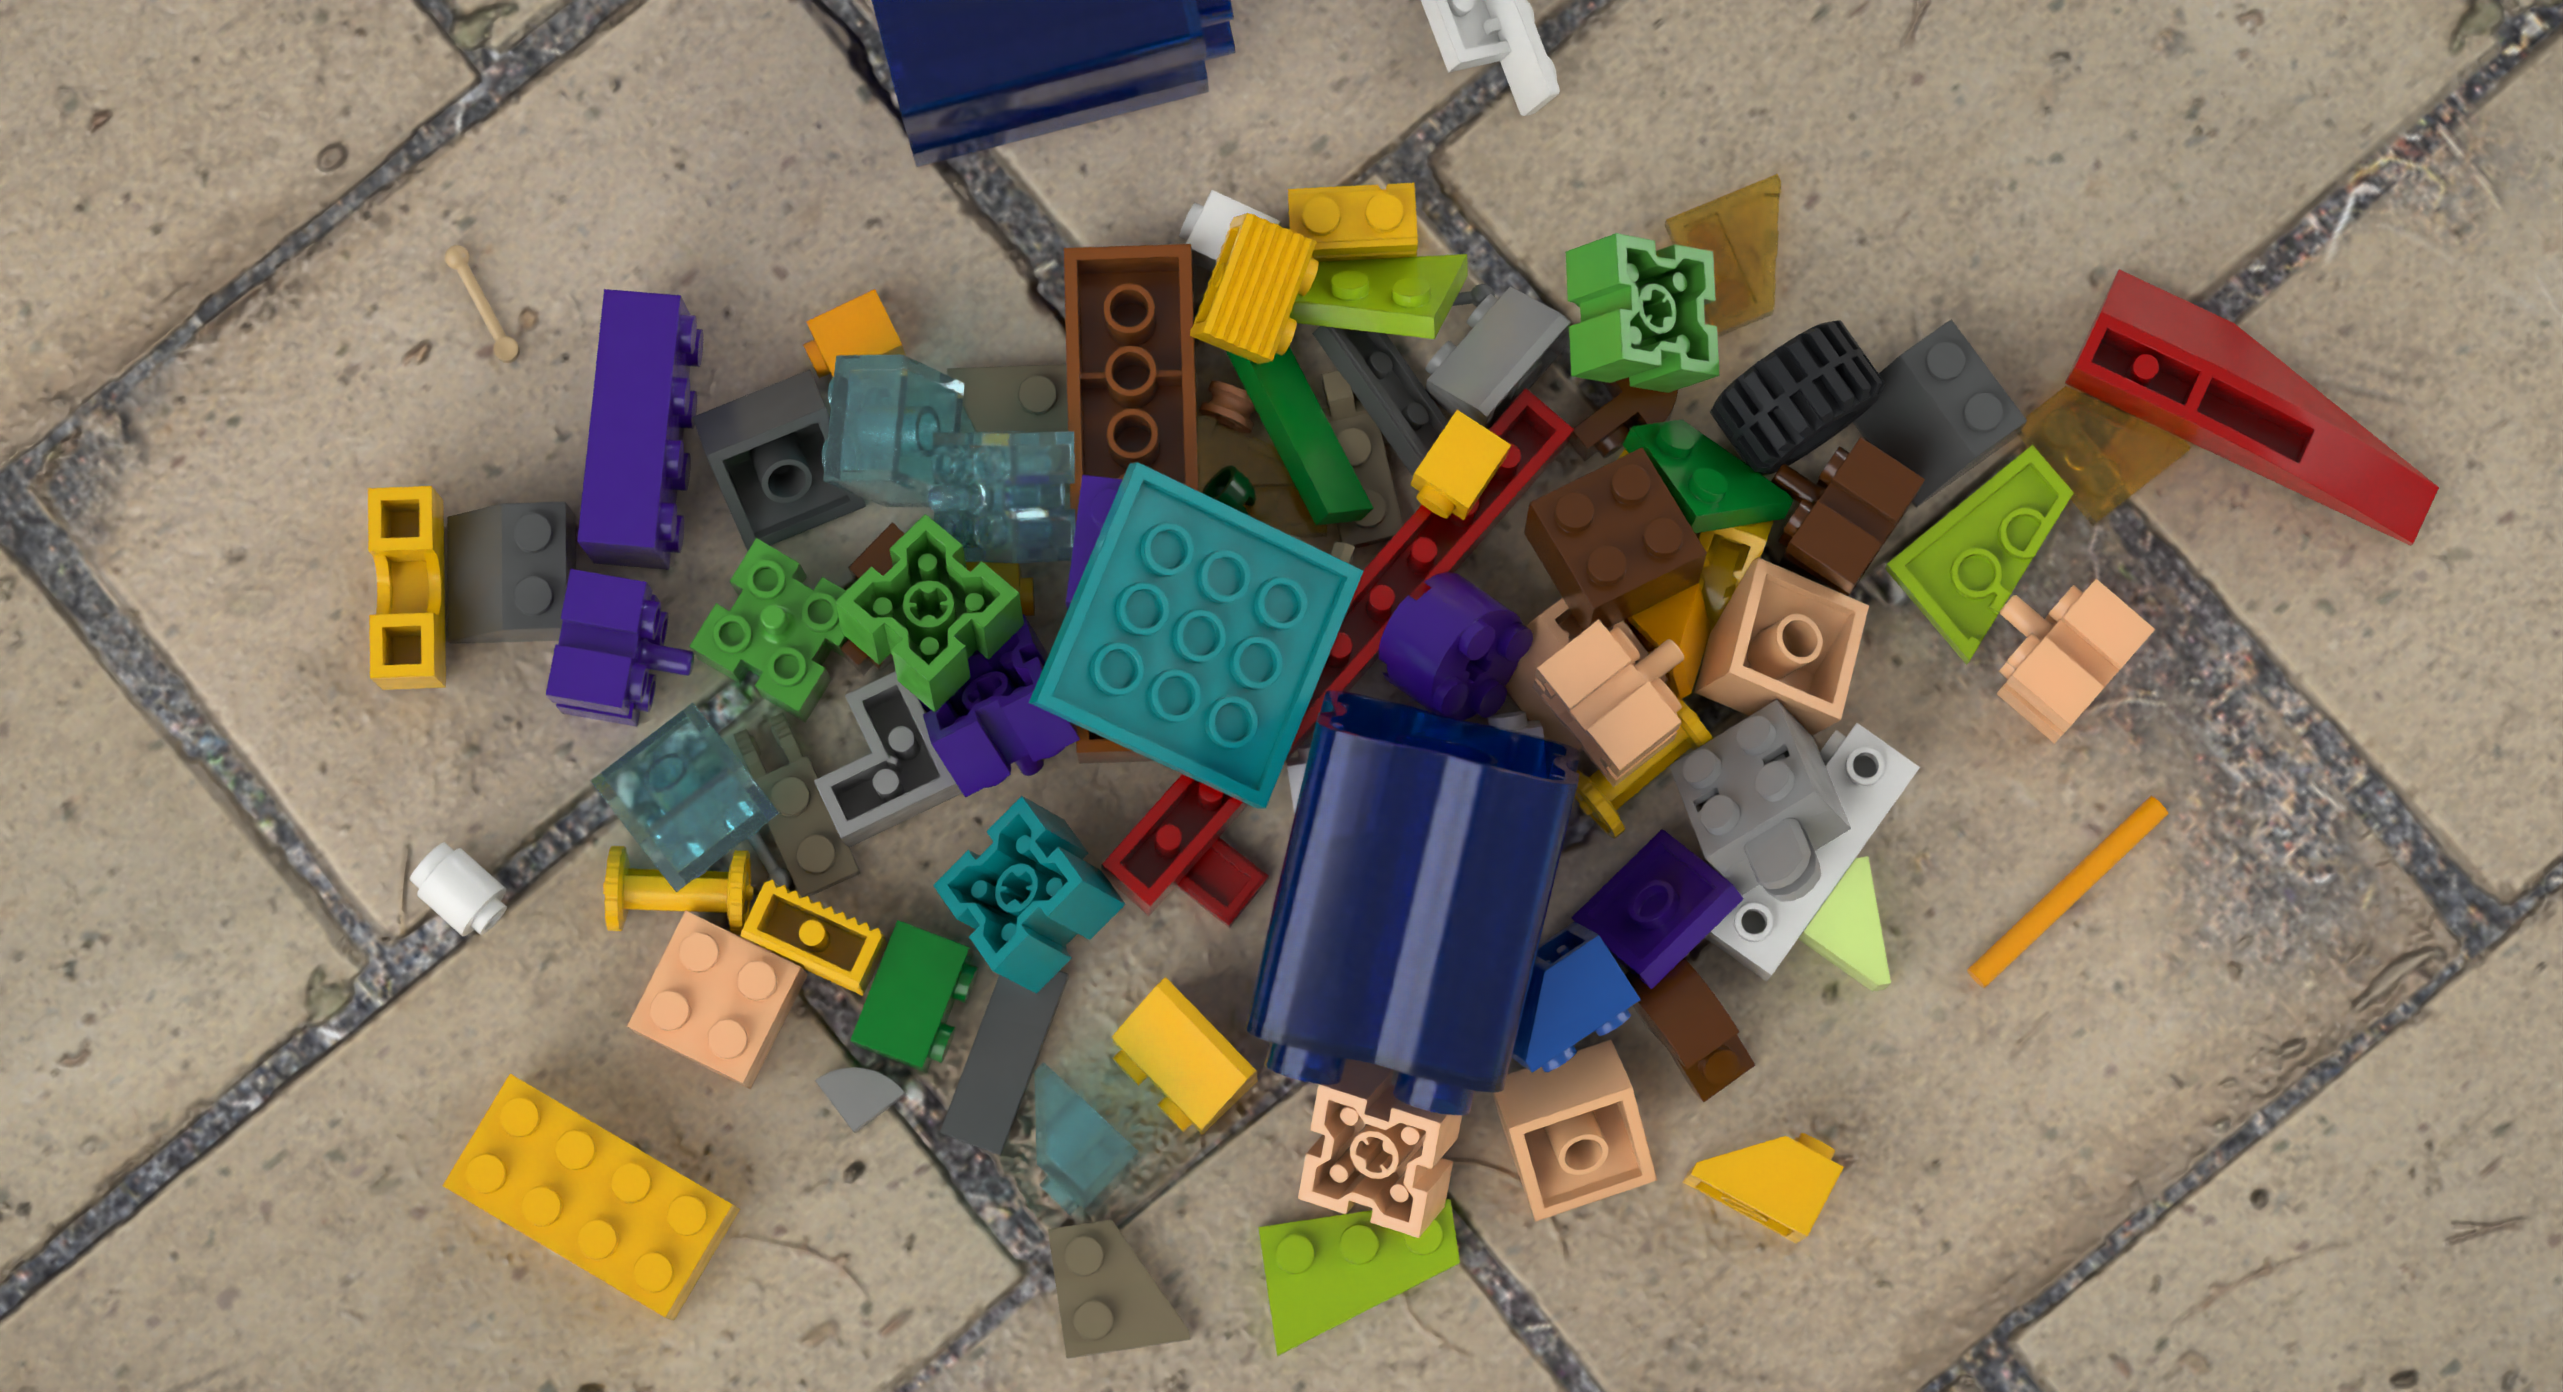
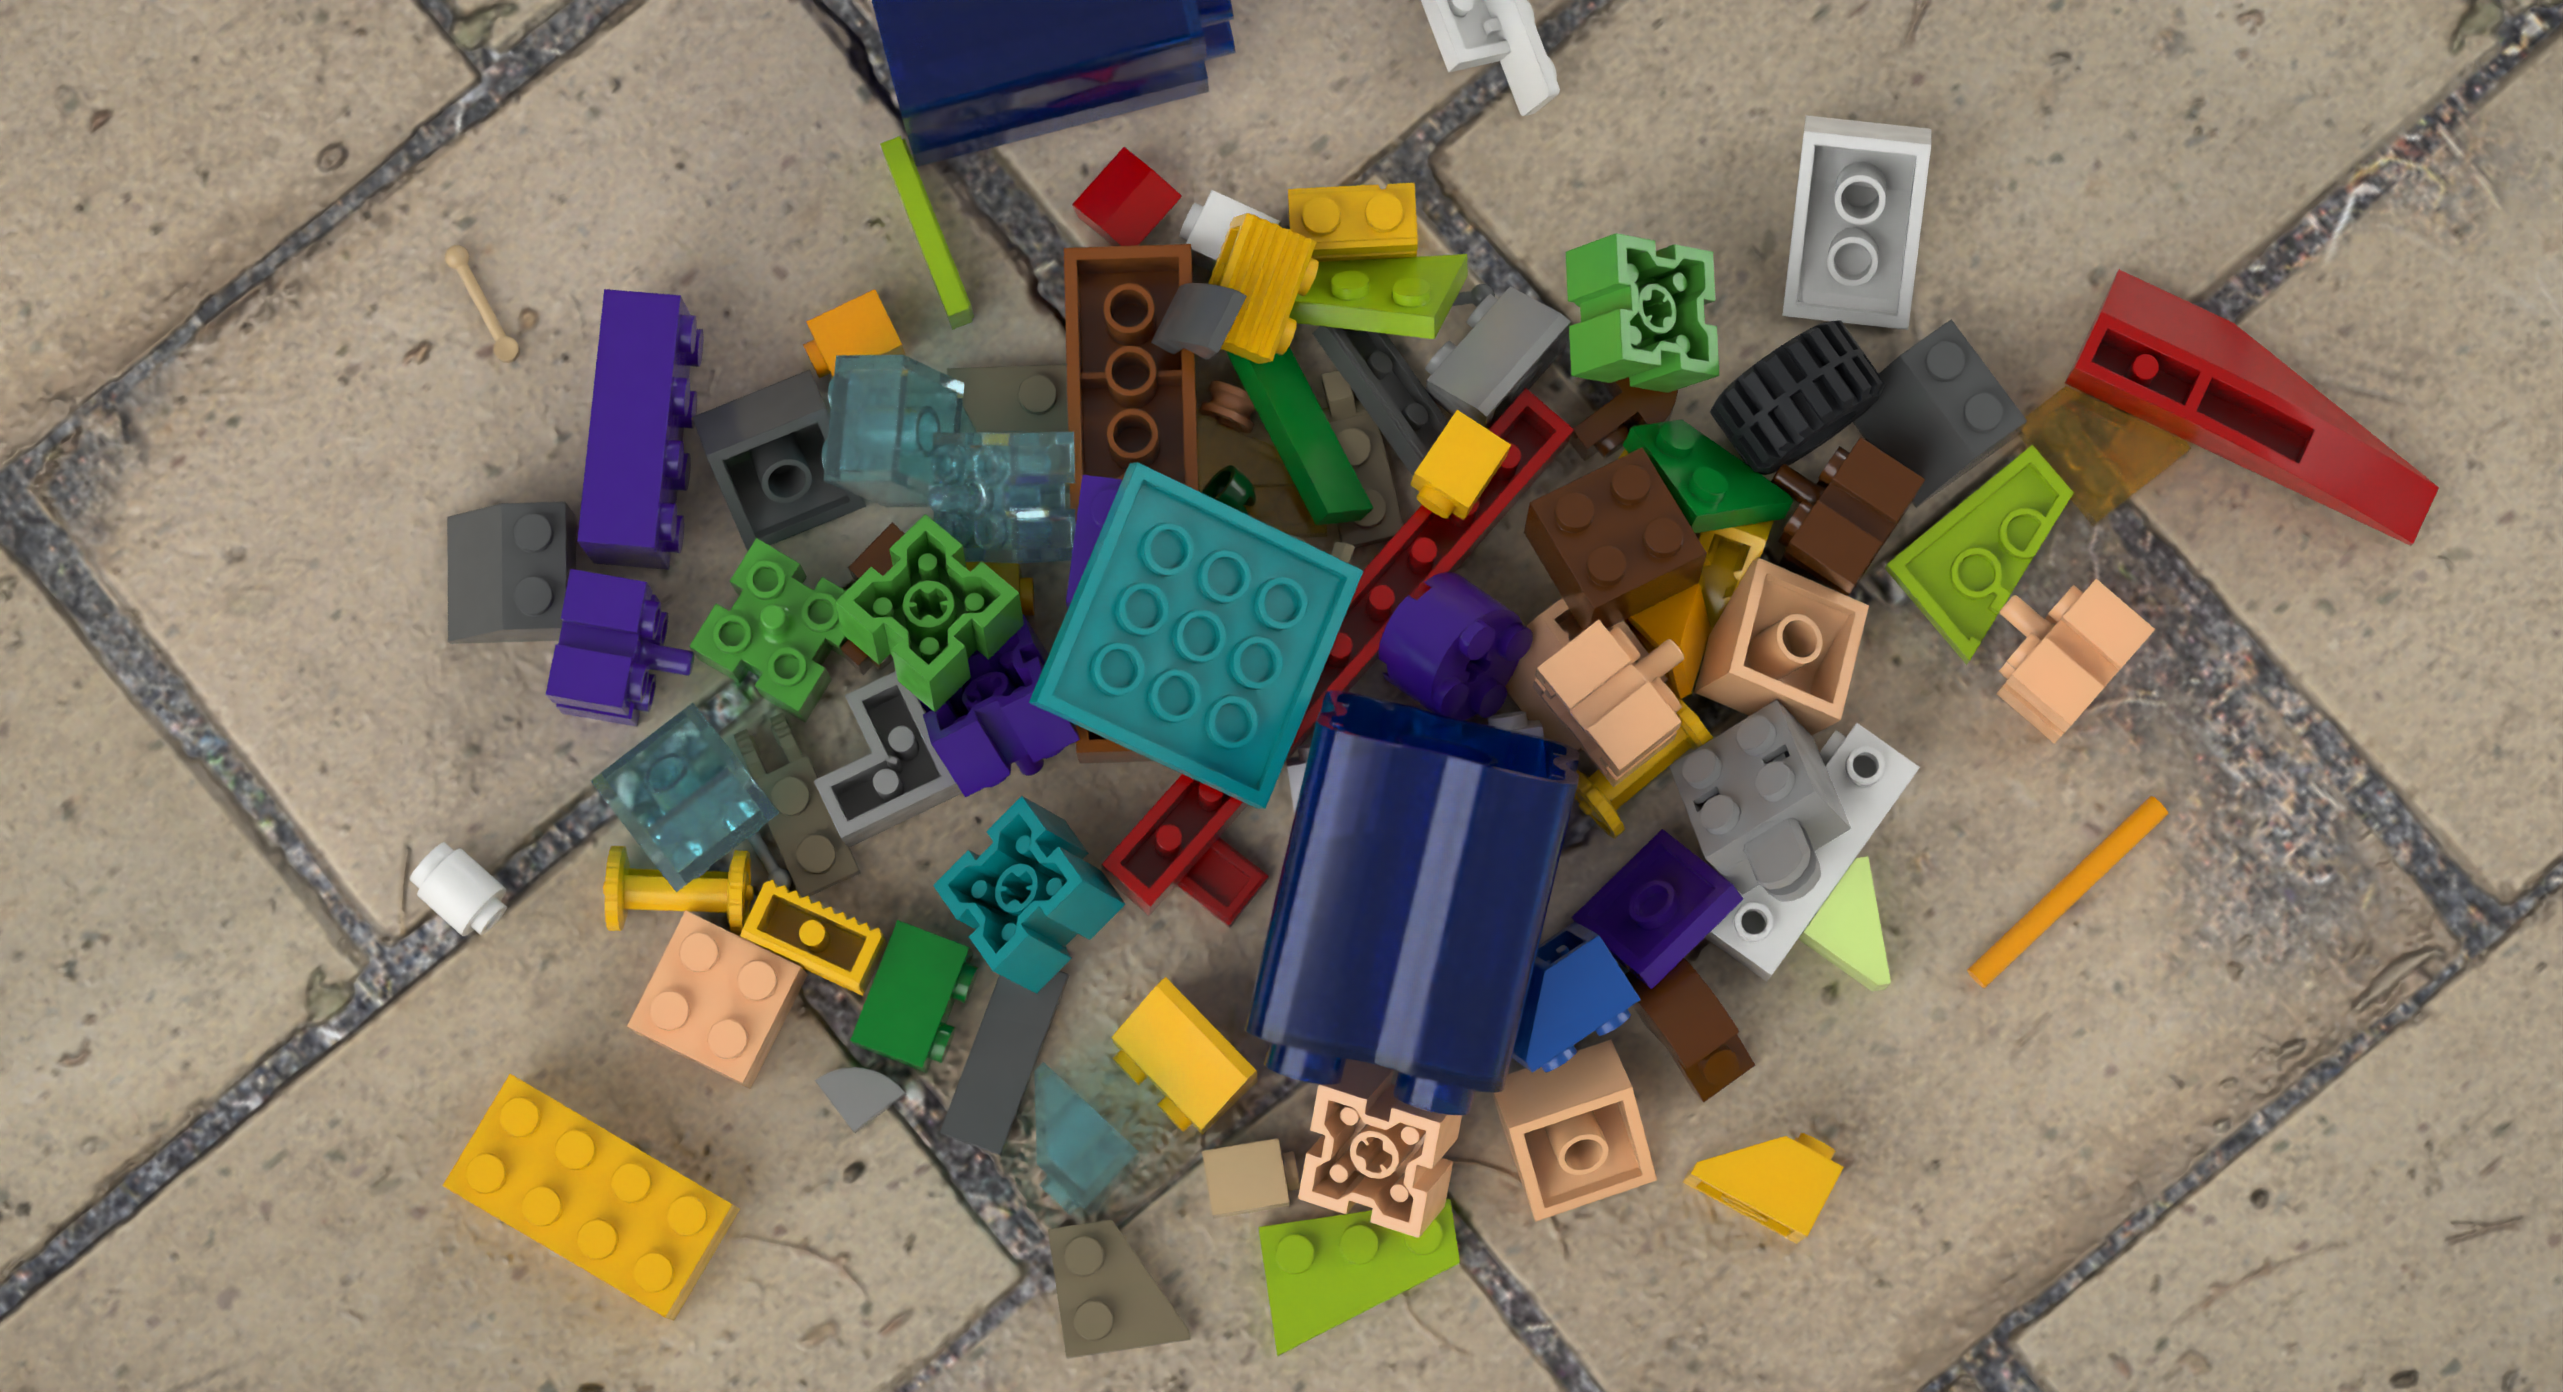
yellow arch [368,486,446,690] -> none
clear yellow wing [1664,174,1781,337] -> none
none -> lime tile [880,136,974,330]
none -> red piece [1072,147,1182,246]
none -> dark grey slope [1151,283,1247,360]
none -> tan brick [1202,1138,1300,1219]
none -> white slope [1782,115,1931,330]

